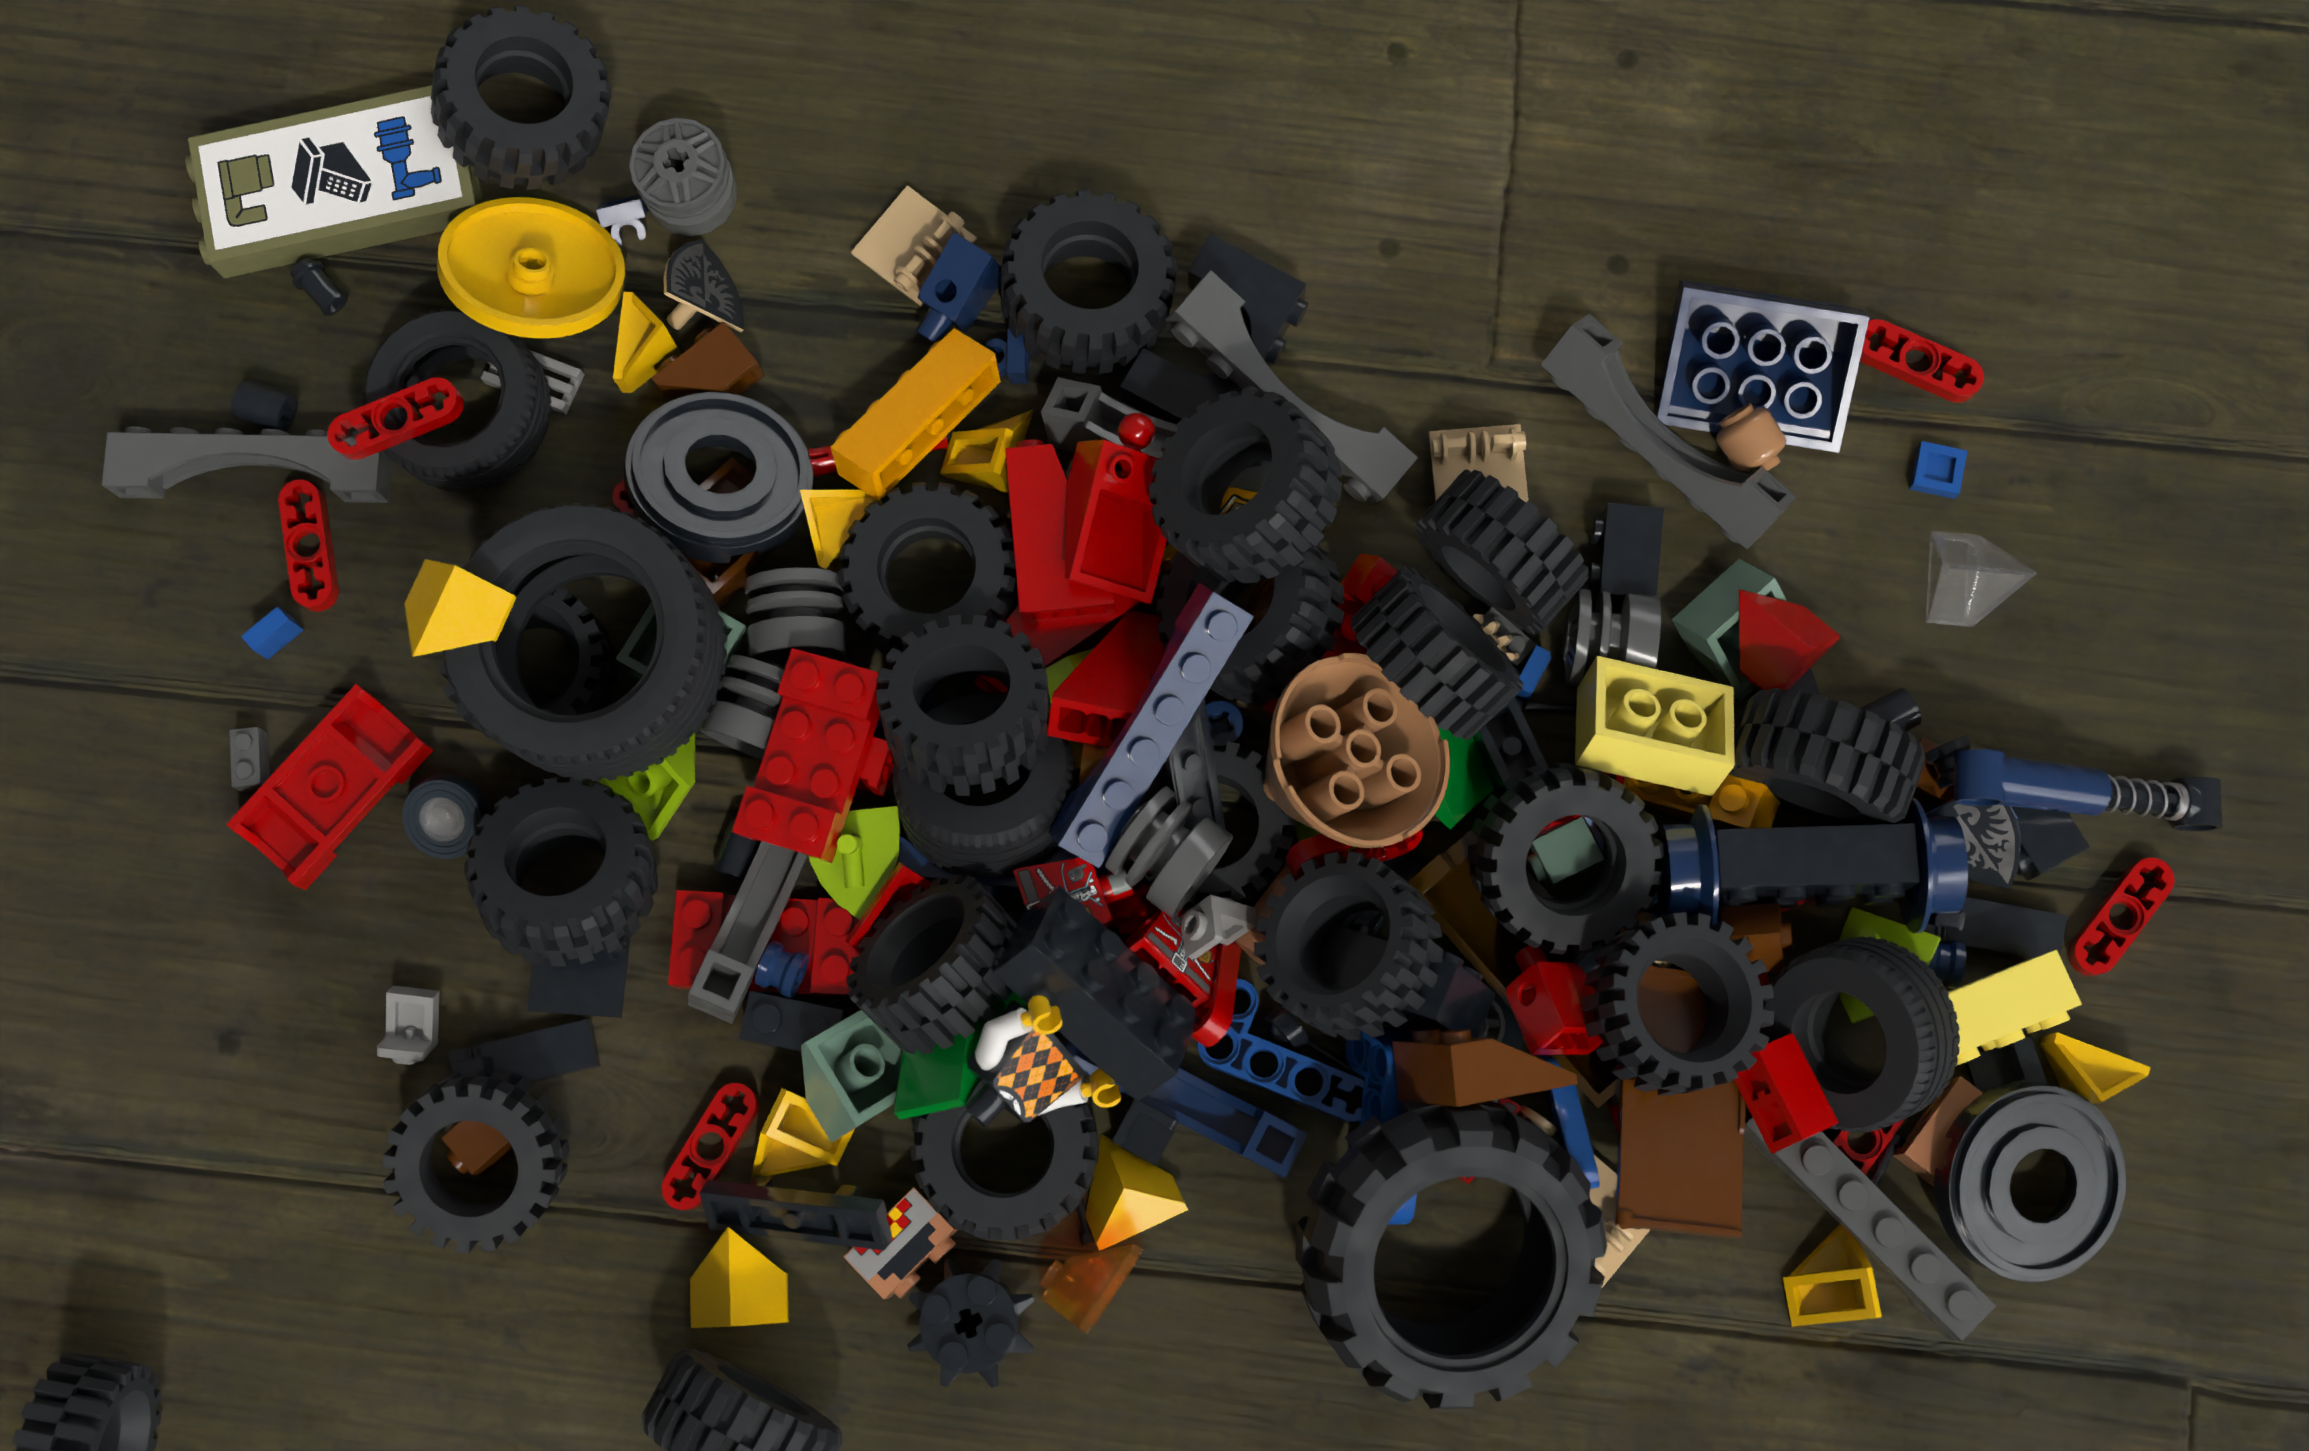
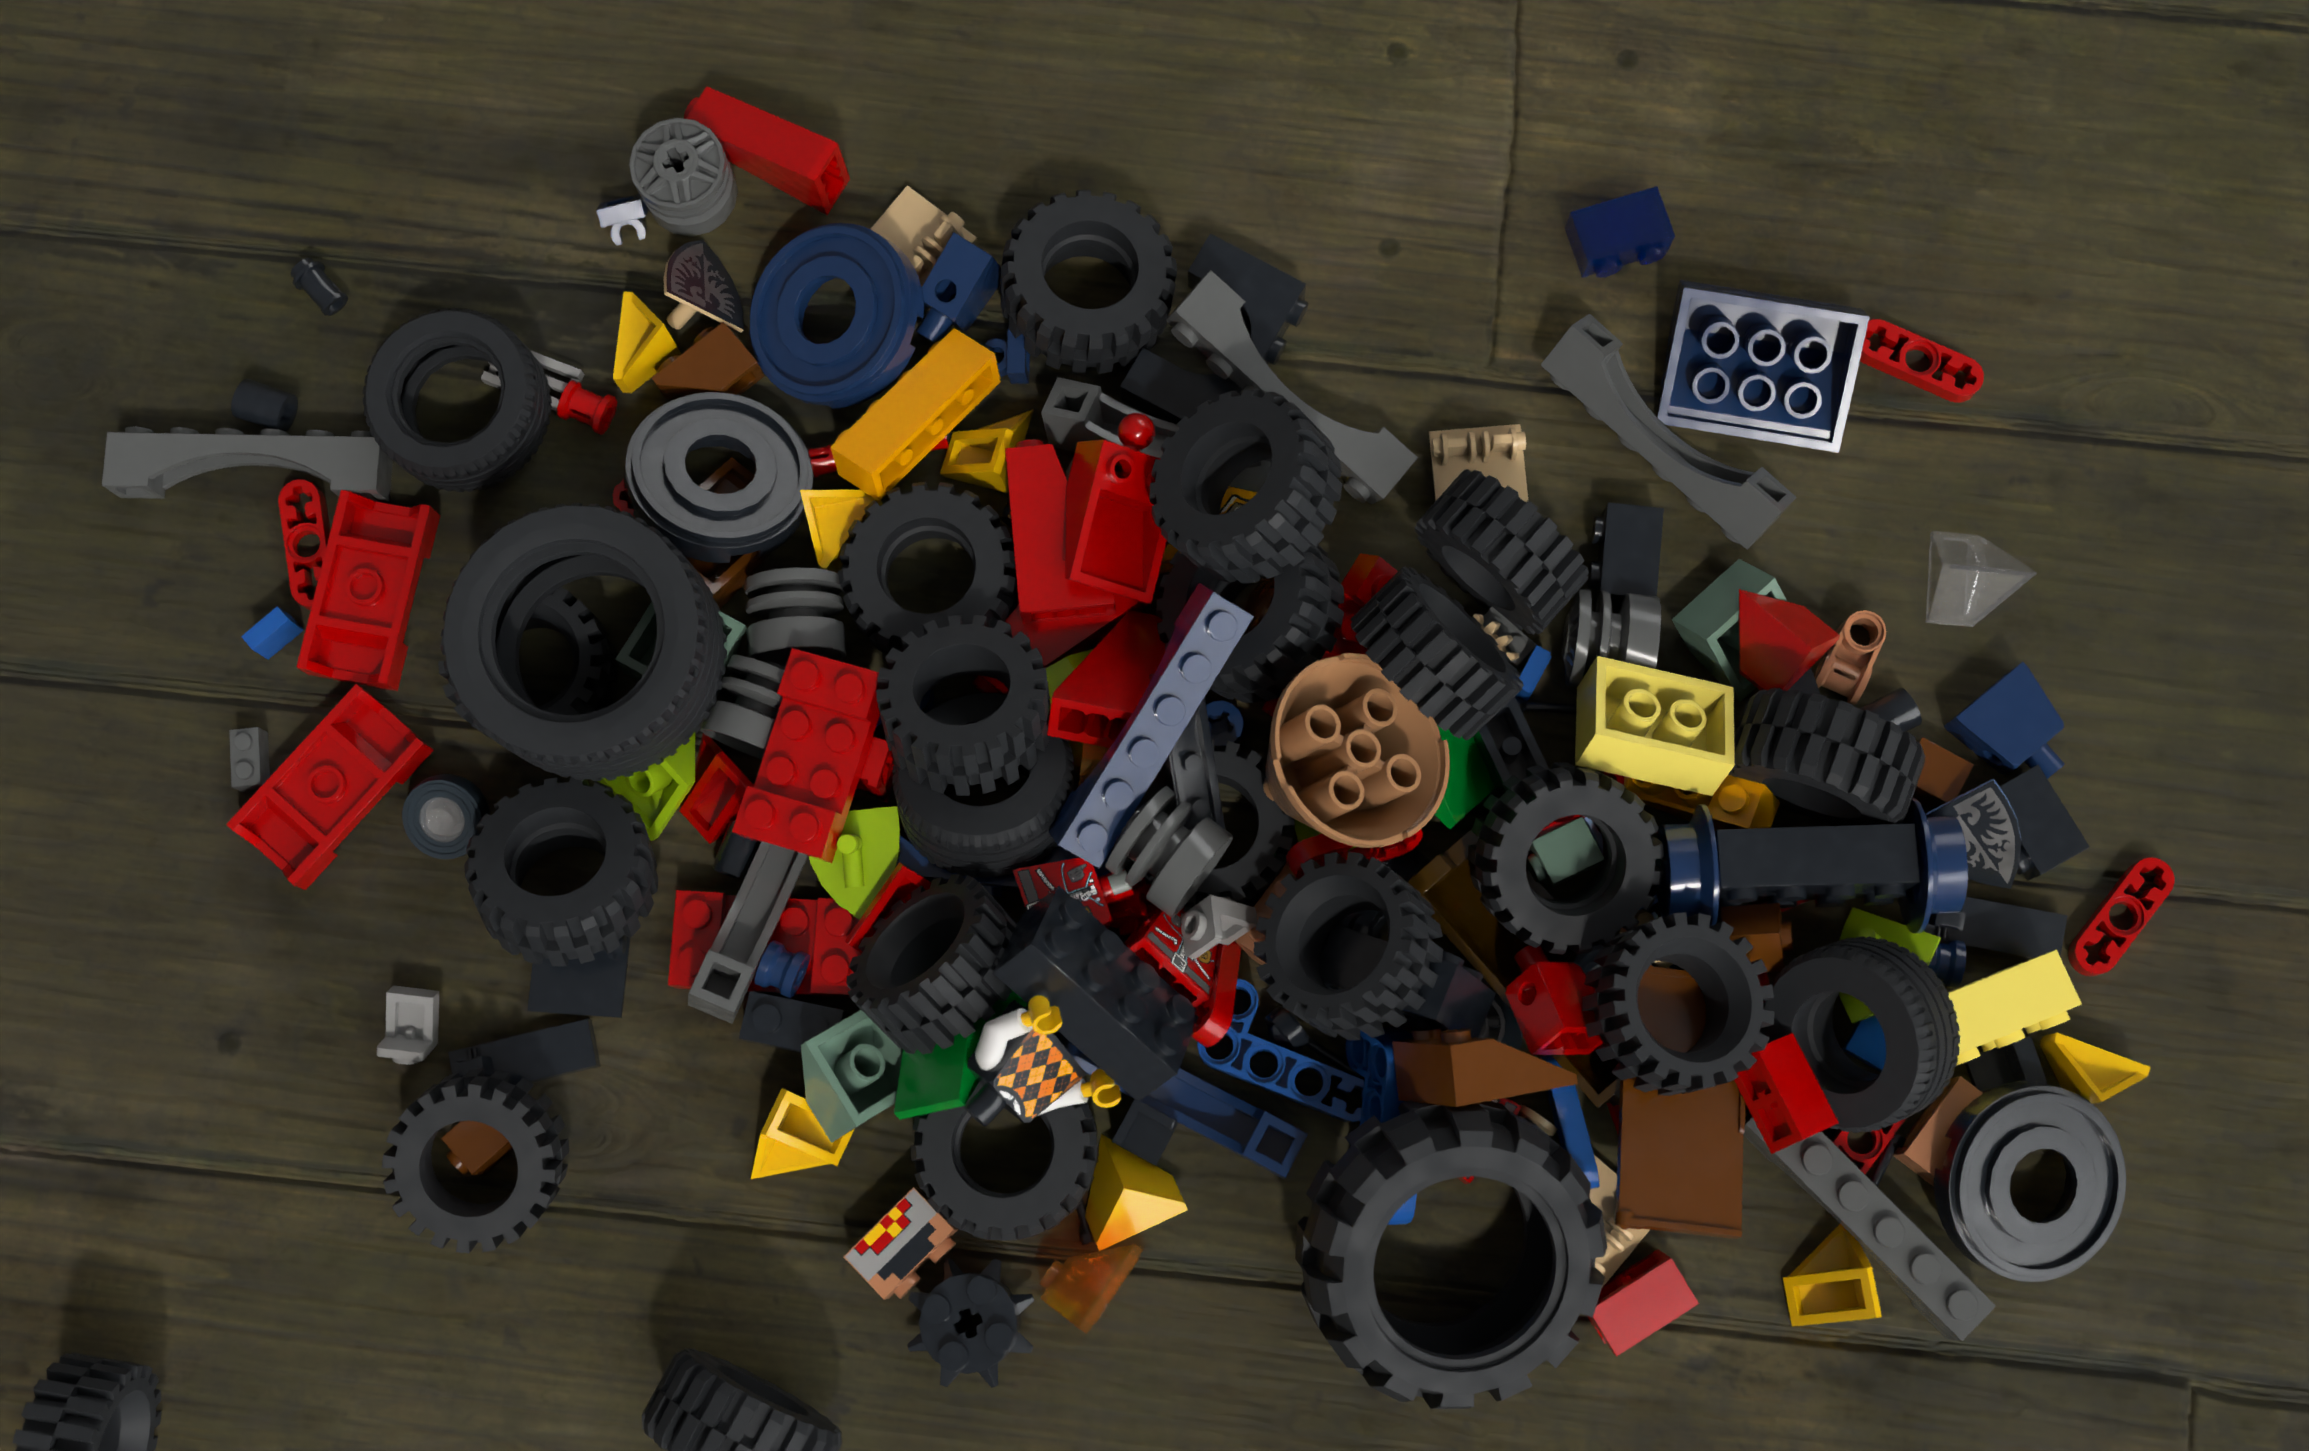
brick [185,85,483,278] -> none
red beam [328,377,464,460] -> none
yellow slope [404,559,517,657] -> none
black tyre [431,5,611,190] -> none
yellow dish [437,197,625,338] -> none
red beam [662,1083,760,1210] -> none
yellow slope [690,1227,789,1328] -> none
black hinge [699,1175,892,1251] -> none
medium nougat head [1716,404,1787,472] -> none
blue tile [1909,441,1967,499] -> none
black wheel [1924,735,1972,790] -> none
dark blue piece [1954,749,2222,831] -> none
none -> red piece [296,490,440,691]
none -> red bush [557,380,617,435]
none -> red slope [679,733,754,844]
none -> red slope [684,86,850,215]
none -> dark blue piece [750,223,924,408]
none -> clear blue brick [1565,186,1675,278]
none -> red hinge [1587,1249,1699,1356]
none -> nougat piece [1814,610,1887,706]
none -> blue tile [1842,1016,1886,1073]
none -> dark blue torso [1944,662,2065,779]

